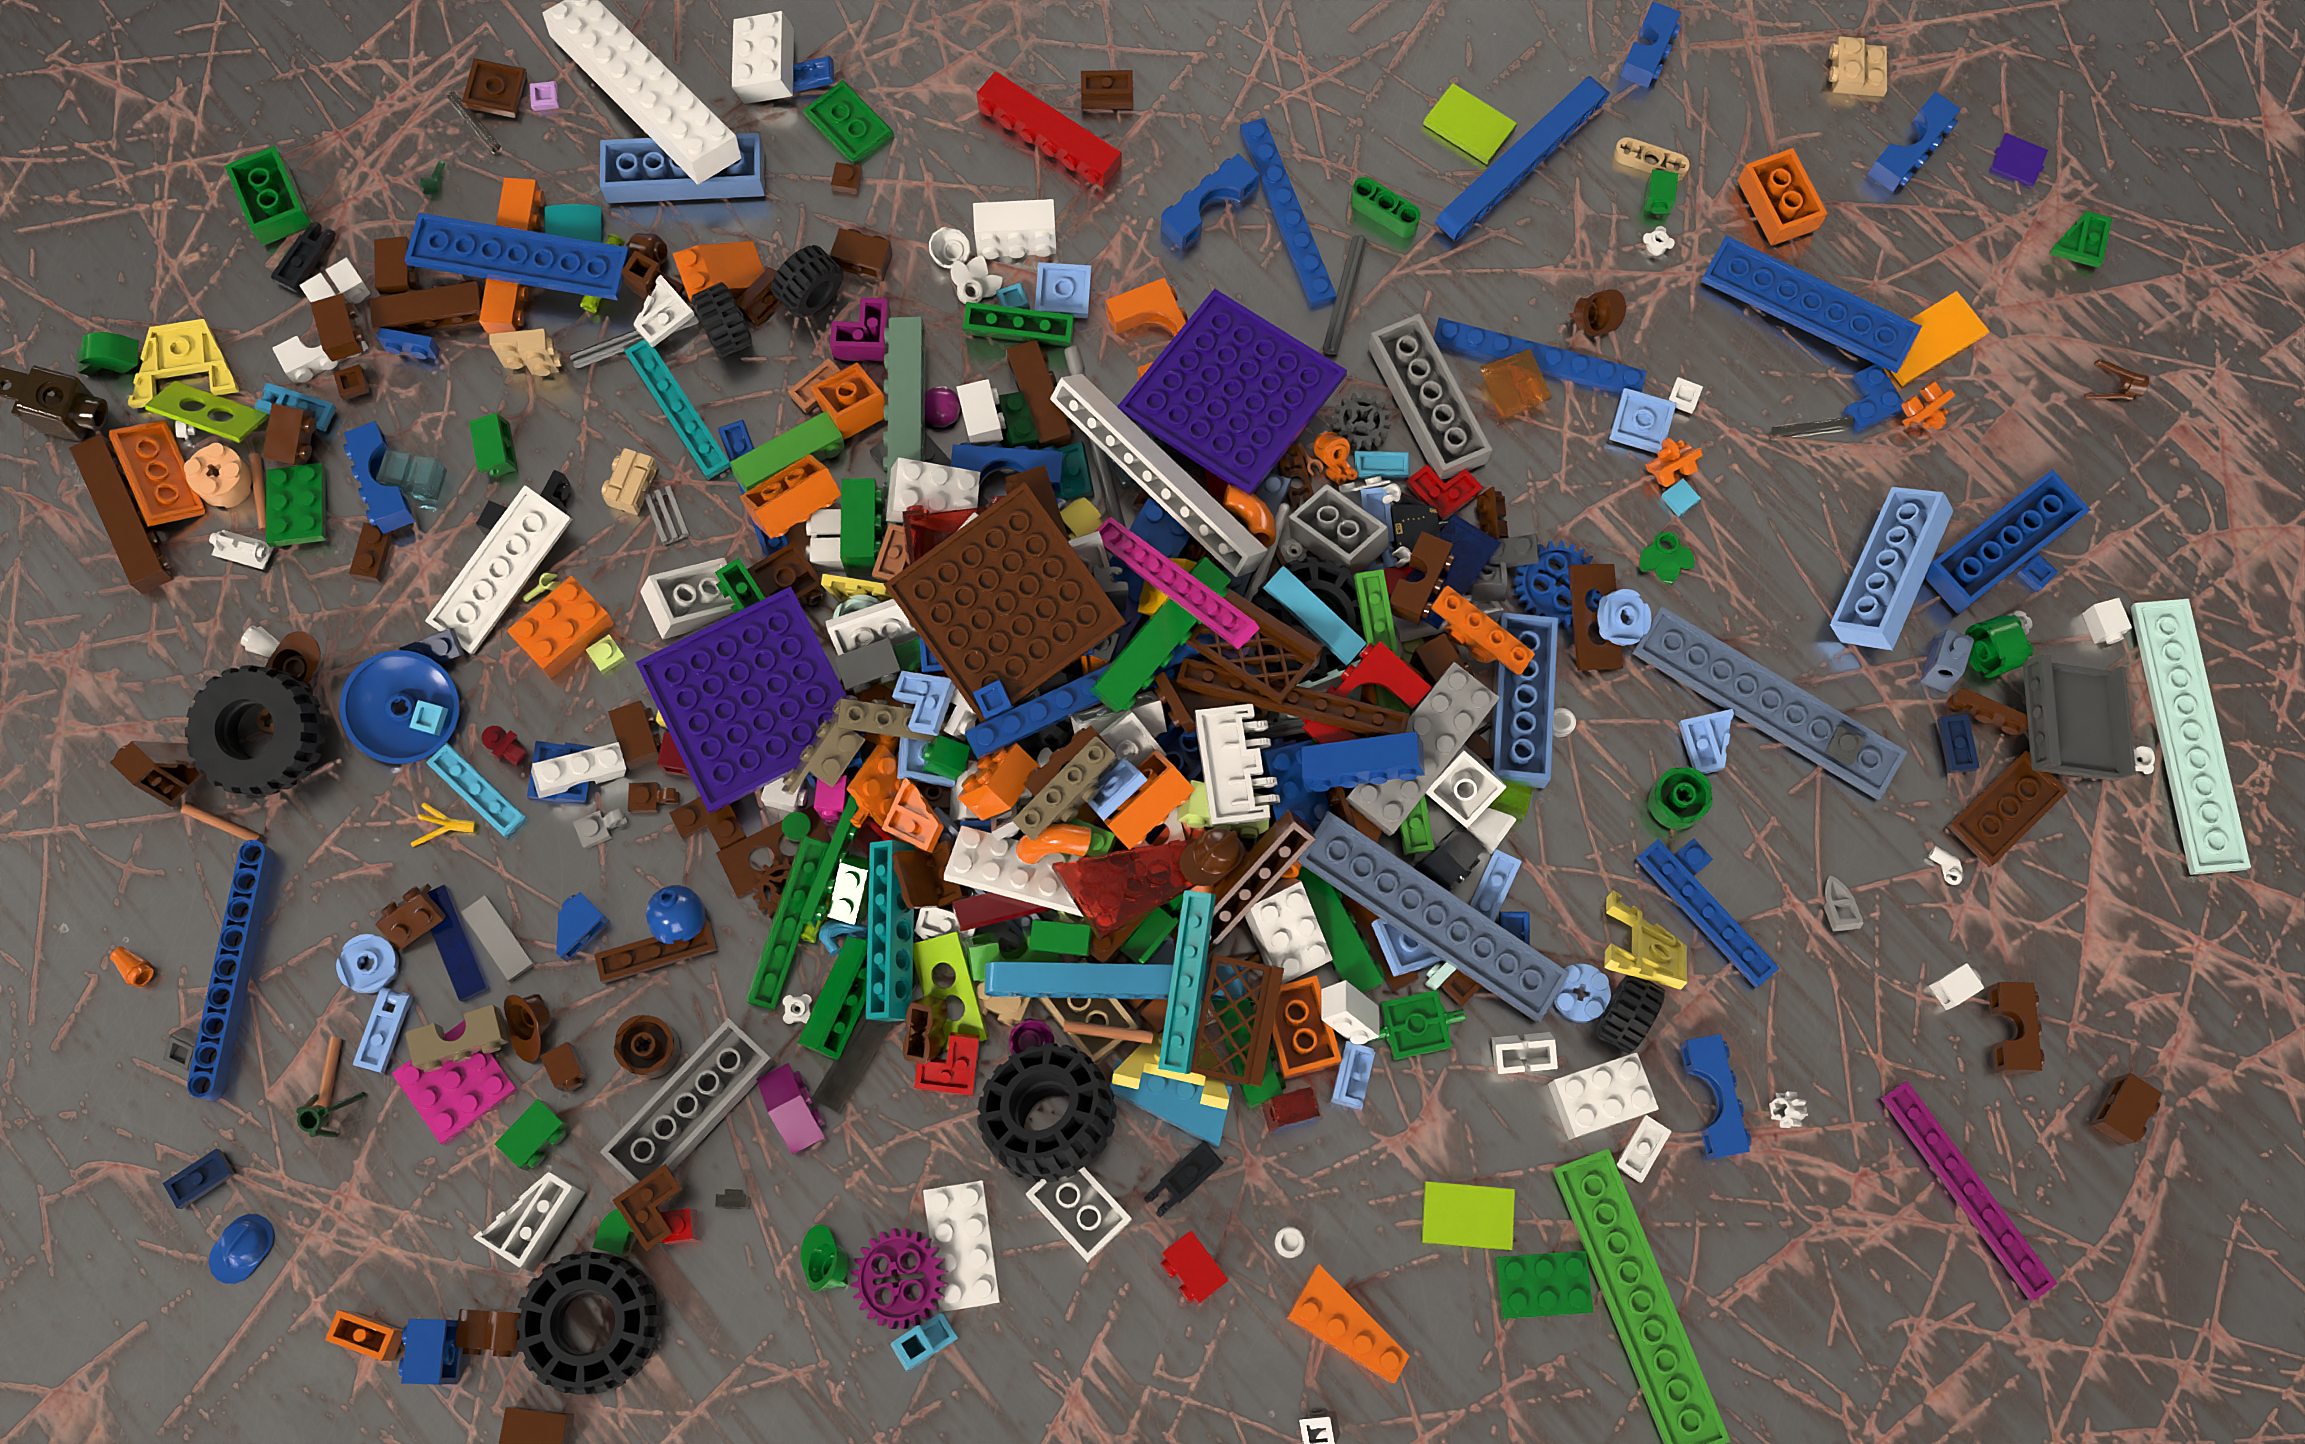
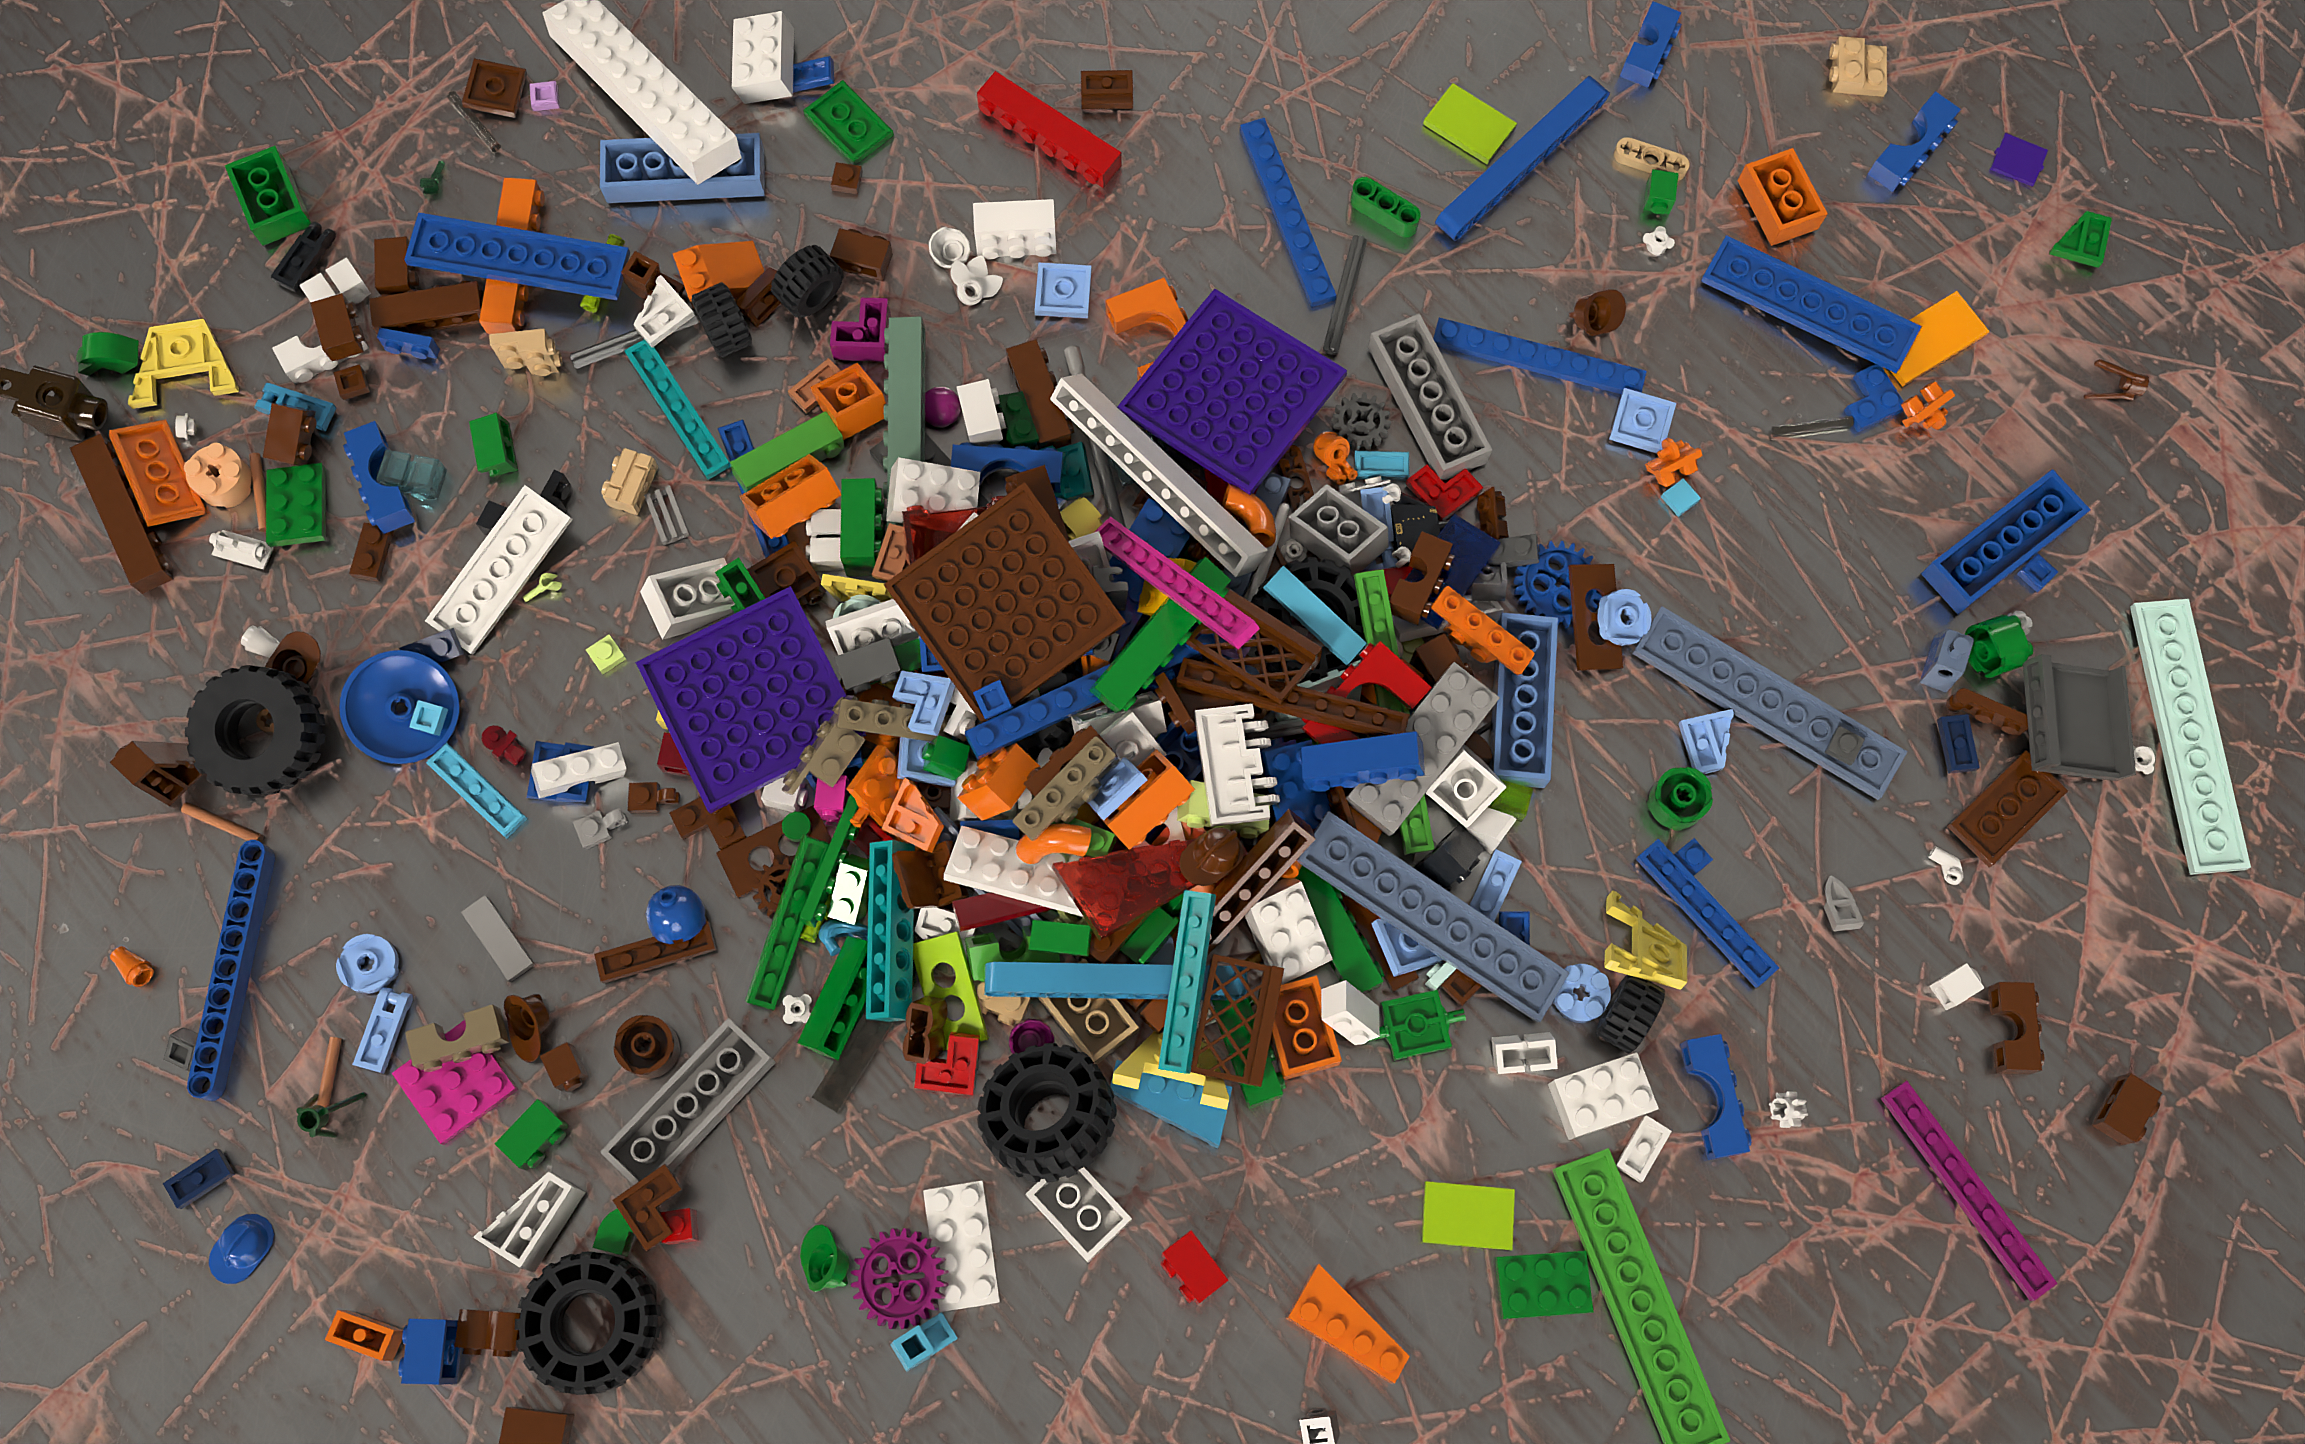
lime piece [145,381,268,443] -> none
reddish brown bracket [376,883,446,951] -> none
yellow plant [411,803,476,847] -> none
clear blue tile [427,884,489,1002] -> none
orange brick [506,575,615,679] -> none
teal slope [544,204,601,243] -> none
blue slope [556,892,610,962] -> none
reddish brown brick [608,700,662,770] -> none
reddish brown head [626,233,668,266] -> none
clear smoke plate [715,1189,751,1209] -> none
magenta brick [756,1063,825,1154] -> none
green brick [963,302,1075,347] -> none
light grey plate [991,803,1020,841] -> none
medium azure tile [996,282,1030,309] -> none
nougat bar [1063,1020,1153,1044] -> none
black hinge [1143,1141,1224,1218] -> none
blue arch [1161,153,1260,250] -> none
clear red torso [1261,1087,1323,1134] -> none
white tile [1274,1227,1305,1258] -> none
nougat hand [1297,443,1323,477] -> none
light blue hinge [1330,1041,1375,1110] -> none
clear orange plate [1480,348,1552,420] -> none
white tile [1553,708,1576,737] -> none
green plate [1639,532,1695,585] -> none
white plate [1668,377,1703,414] -> none
light blue brick [1830,487,1953,651] -> none
white brick [2082,598,2132,644] -> none

